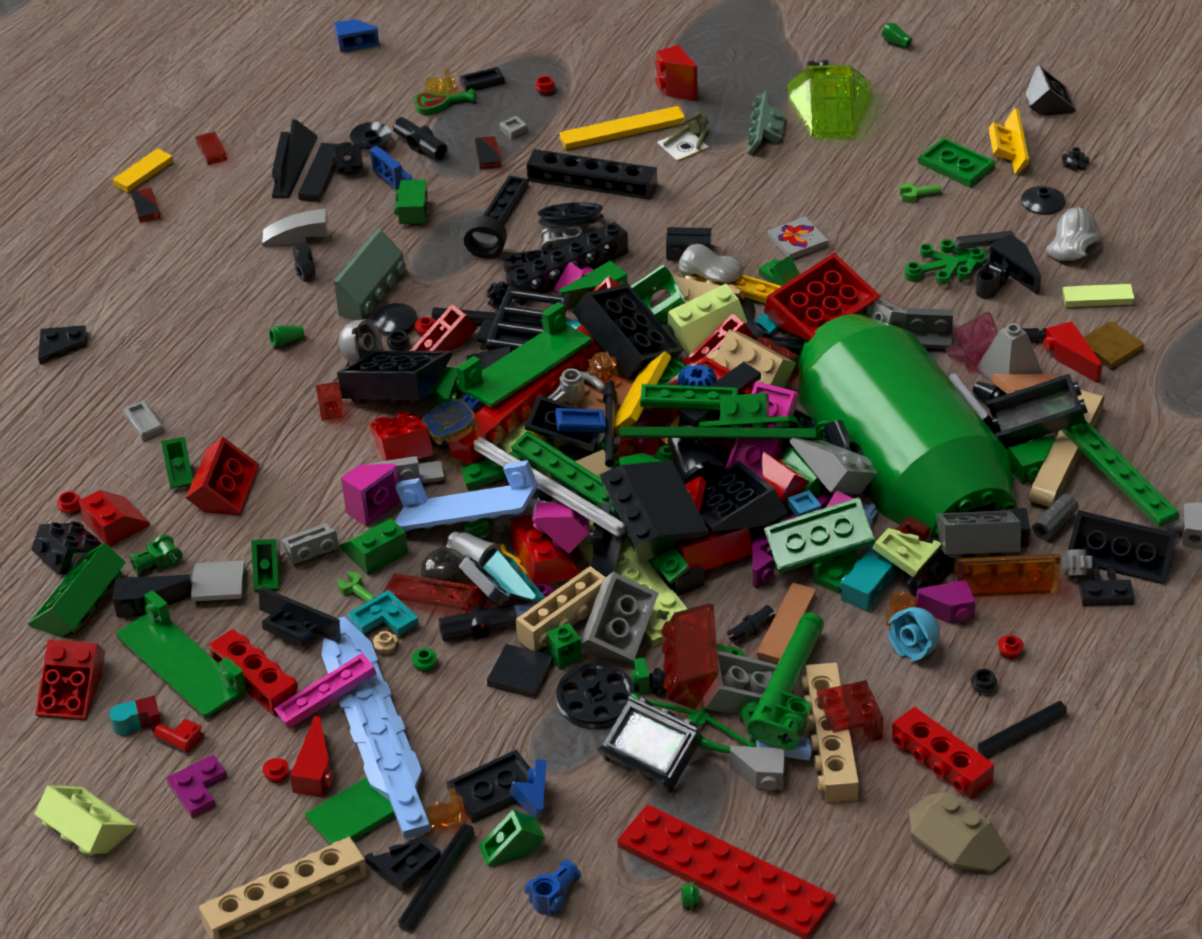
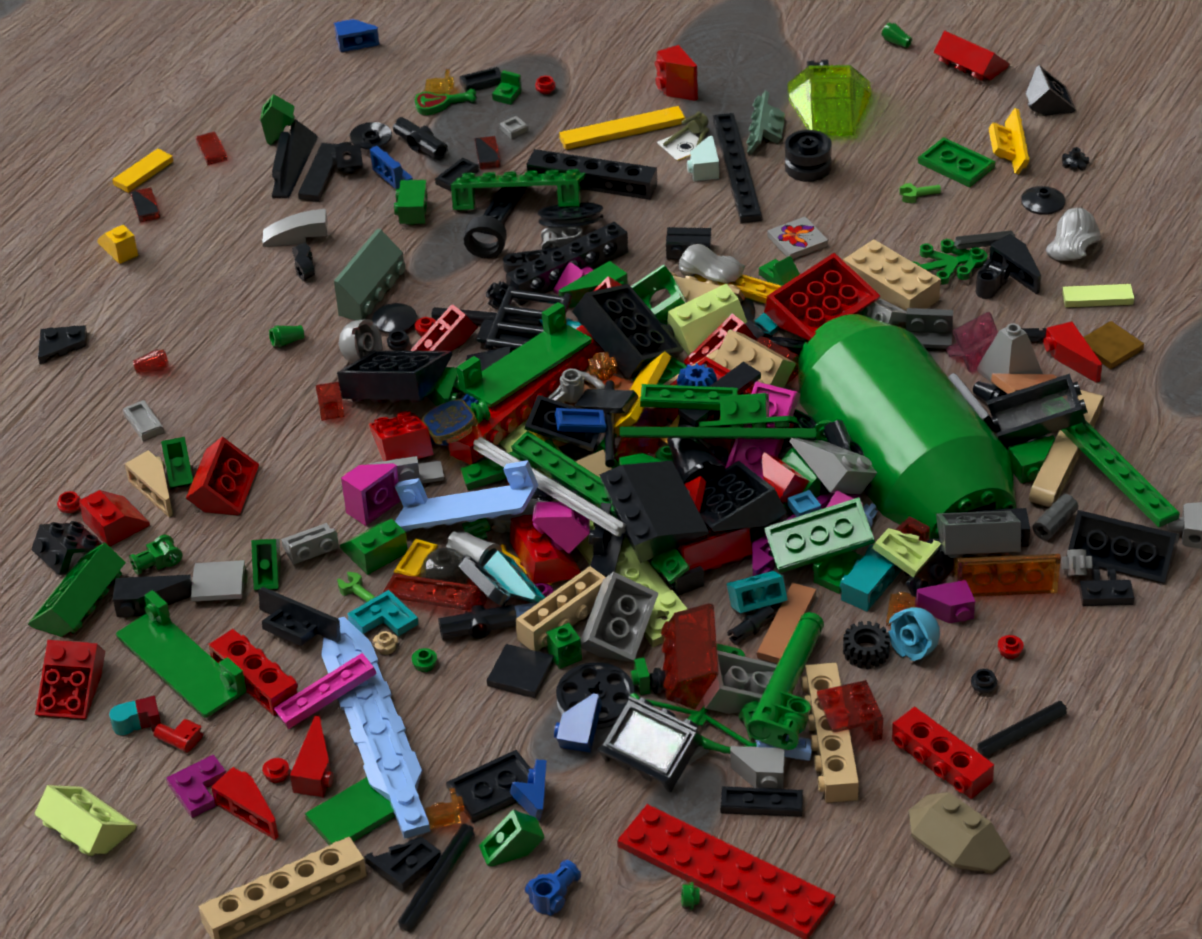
none -> yellow slope [97,225,138,264]
none -> tan slope [125,450,173,517]
none -> clear red cone [133,348,169,373]
none -> red slope [211,767,279,840]
none -> green slope [260,94,295,146]
none -> yellow tile [393,539,438,584]
none -> black tile [435,157,479,191]
none -> green bracket [451,169,586,210]
none -> green bush [470,399,491,424]
none -> green bracket [492,70,522,105]
none -> slope [554,693,602,753]
none -> black tile [574,389,638,414]
none -> light aqua slope [687,136,719,181]
none -> black tile [713,113,762,224]
none -> black tile [720,786,803,817]
none -> teal brick [726,571,788,613]
none -> black wheel [785,130,832,182]
none -> tan brick [843,239,941,311]
none -> black tyre [843,621,890,669]
none -> red slope [933,30,1010,80]

